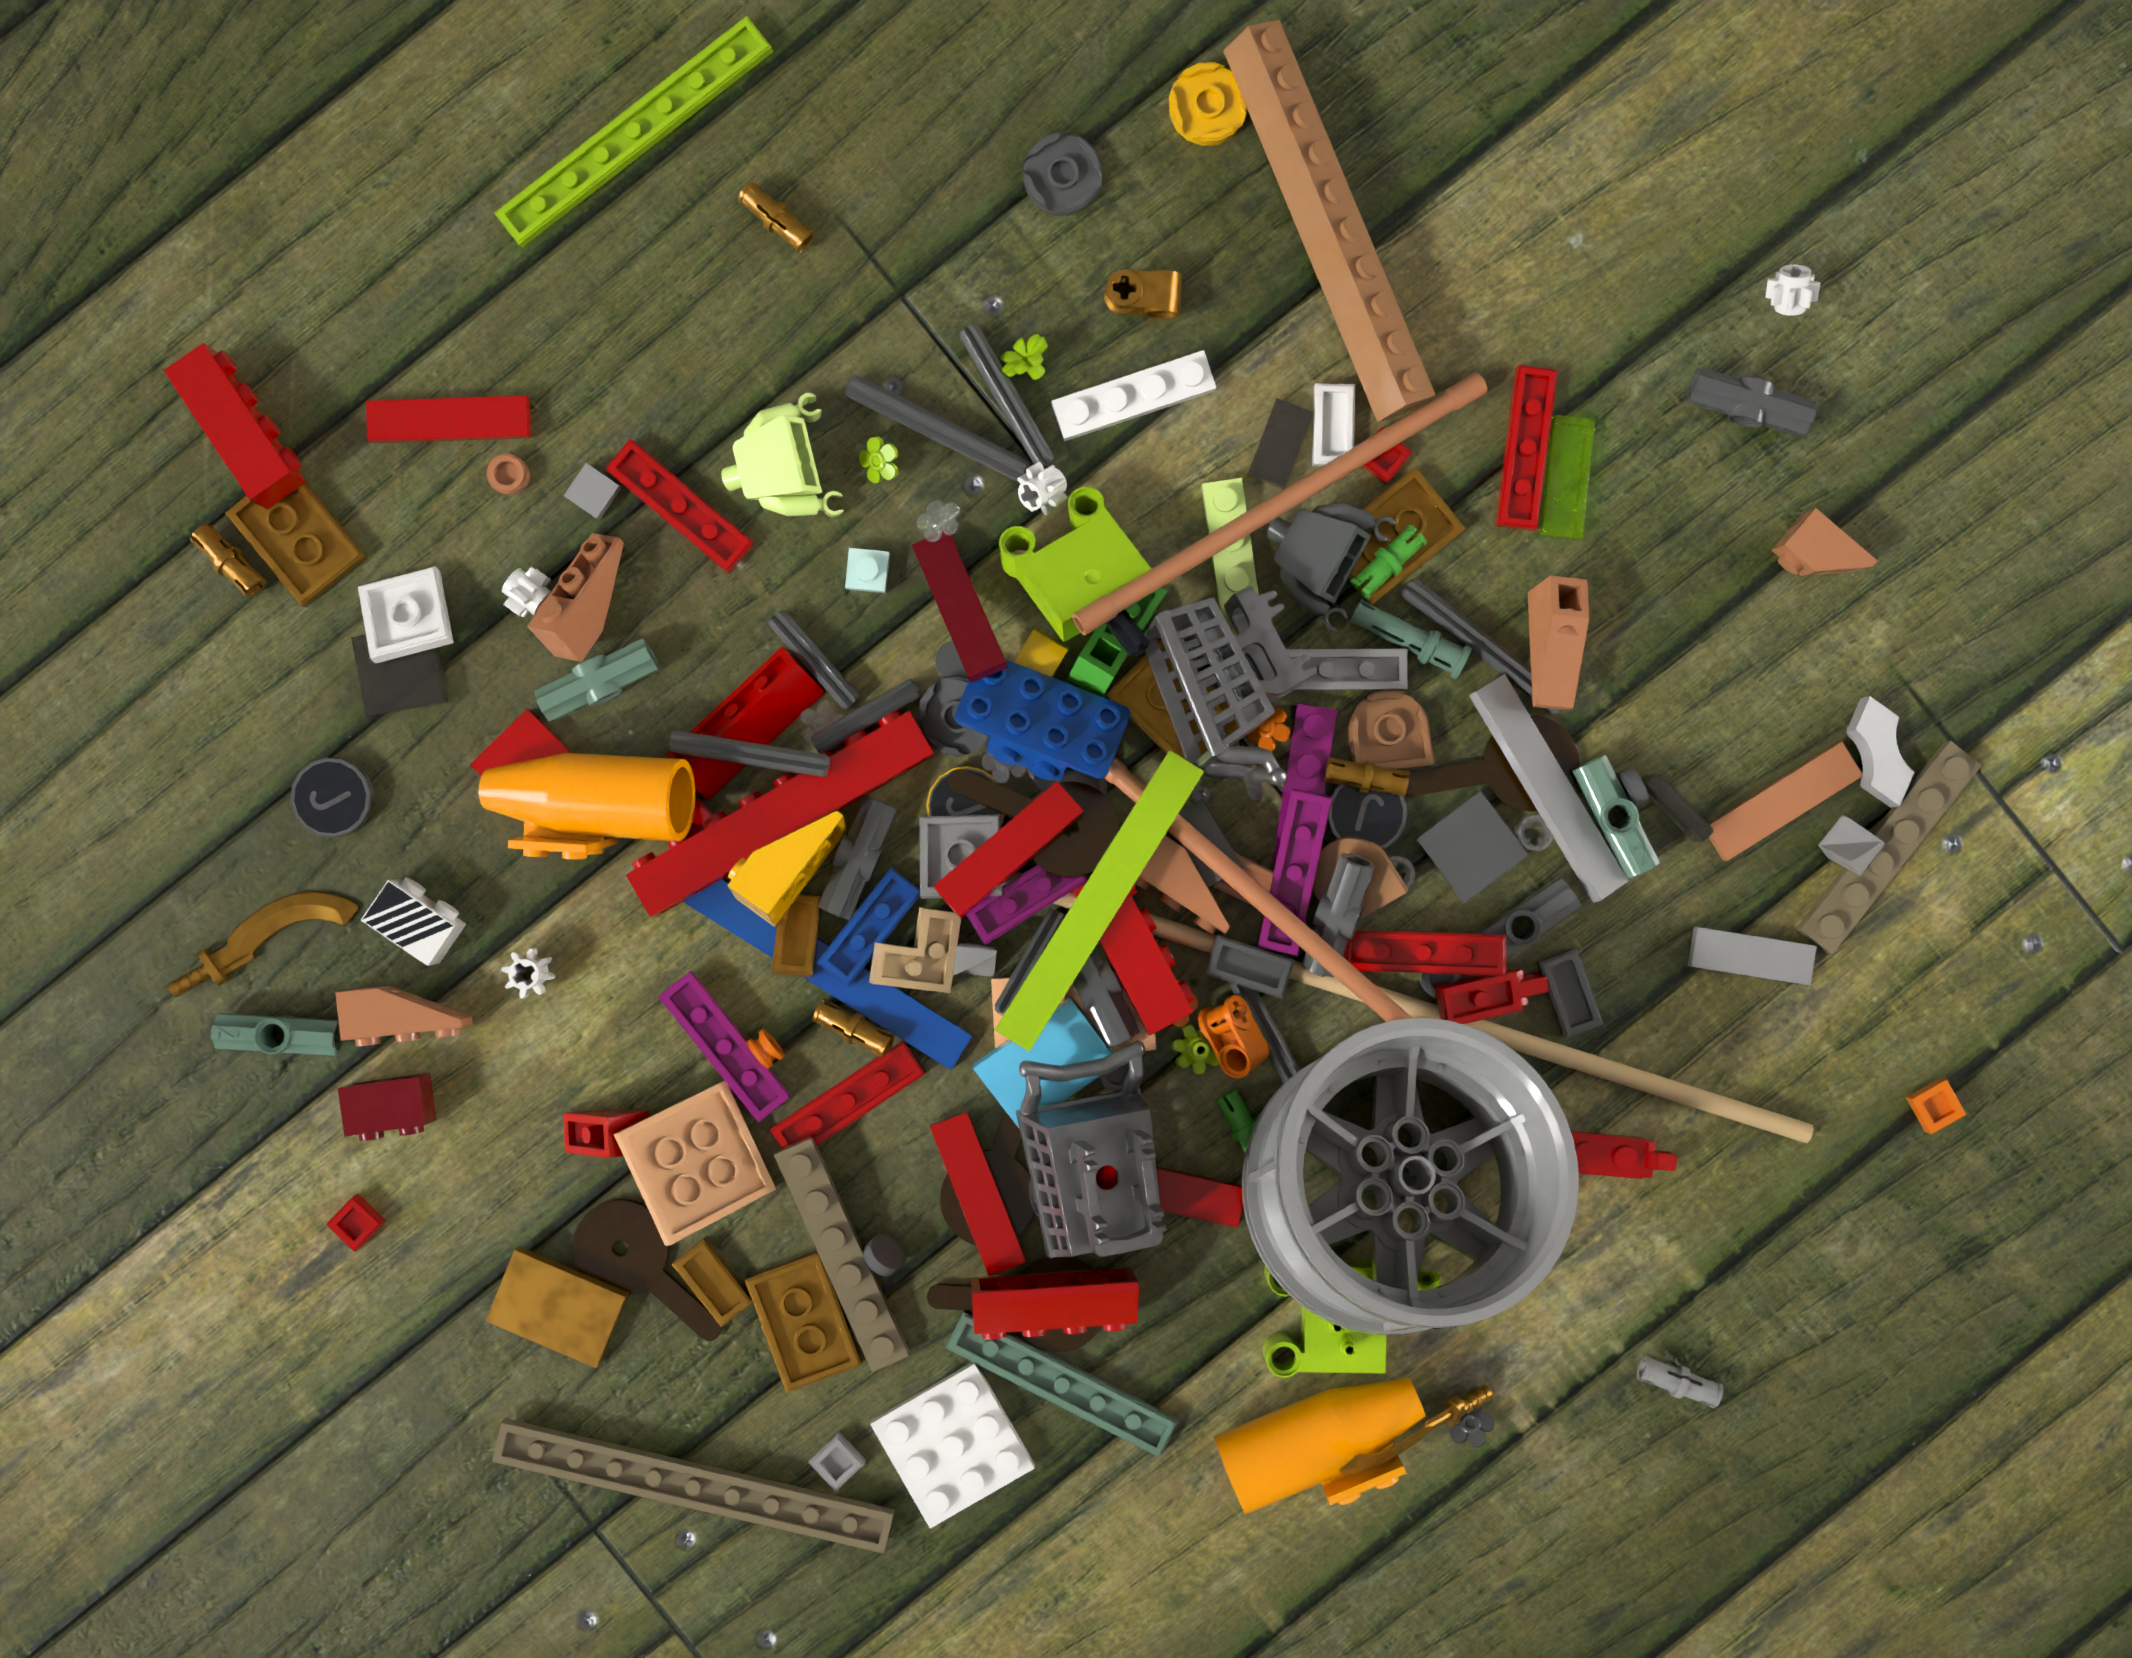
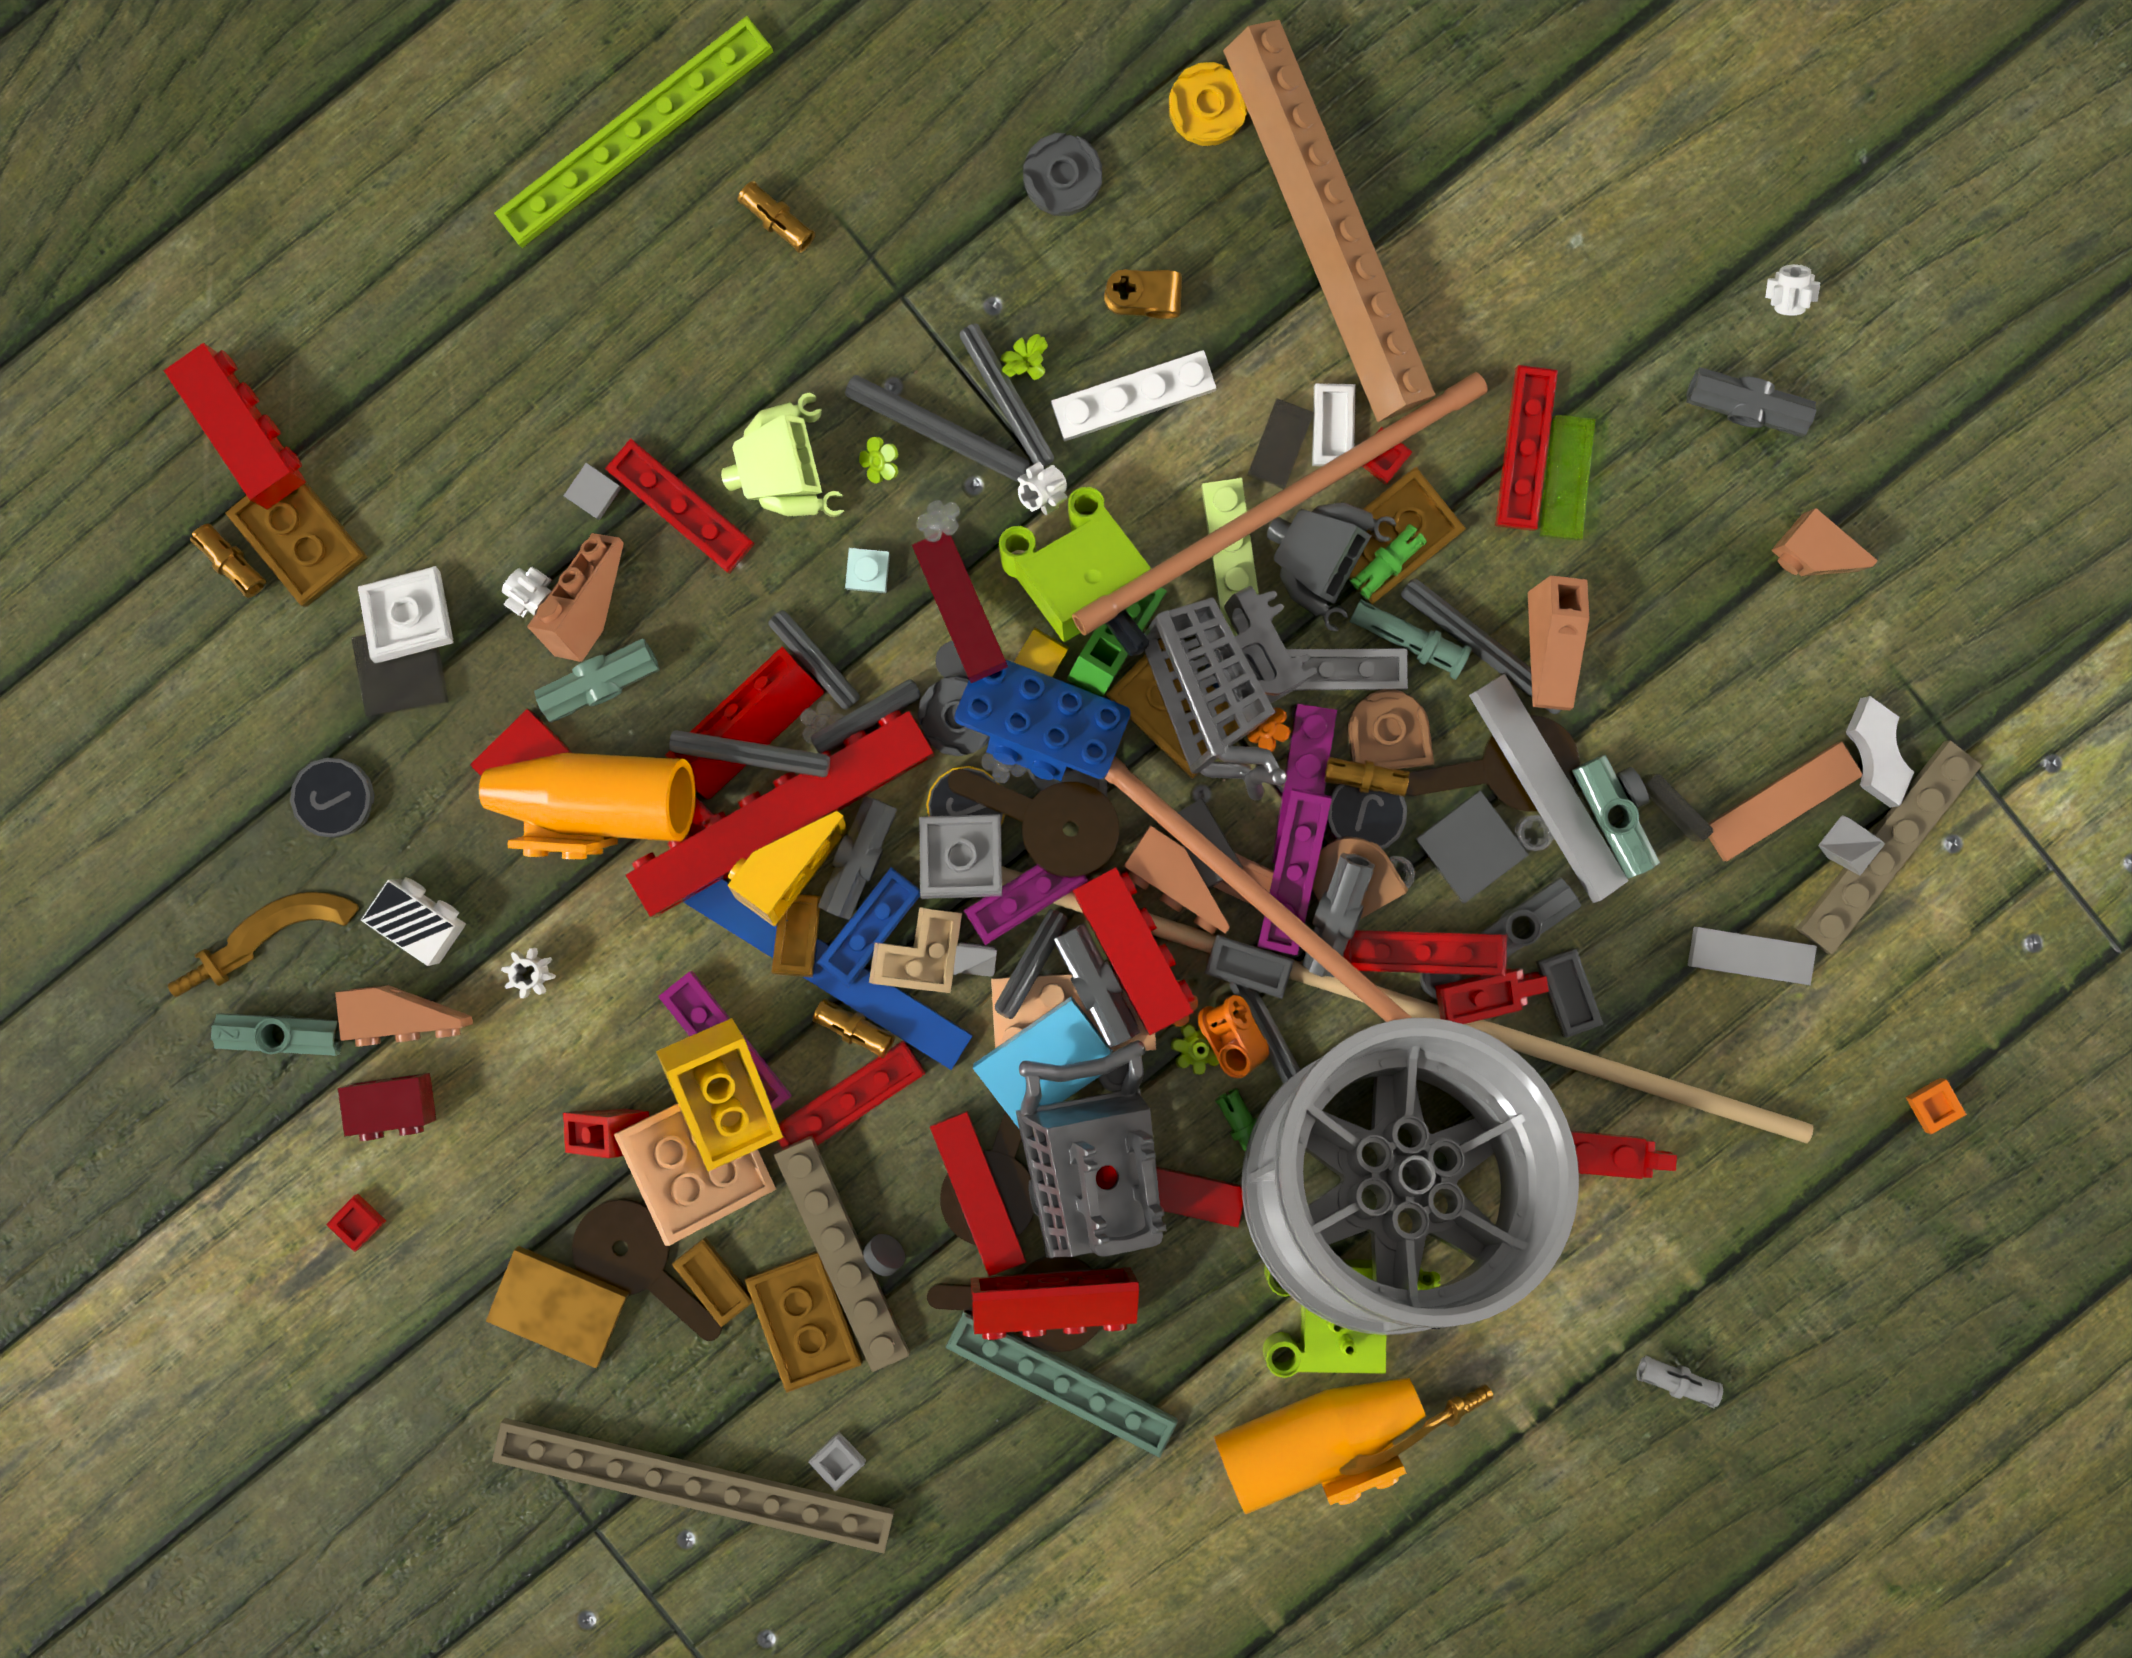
red tile [366,396,531,443] -> none
nougat tile [487,453,530,496] -> none
orange bush [747,1029,785,1070] -> none
white plate [870,1362,1035,1528] -> none
red tile [933,782,1084,919] -> none
lime tile [994,750,1204,1052] -> none
dark grey plant [1450,1406,1495,1448] -> none
none -> yellow slope [656,1018,783,1172]

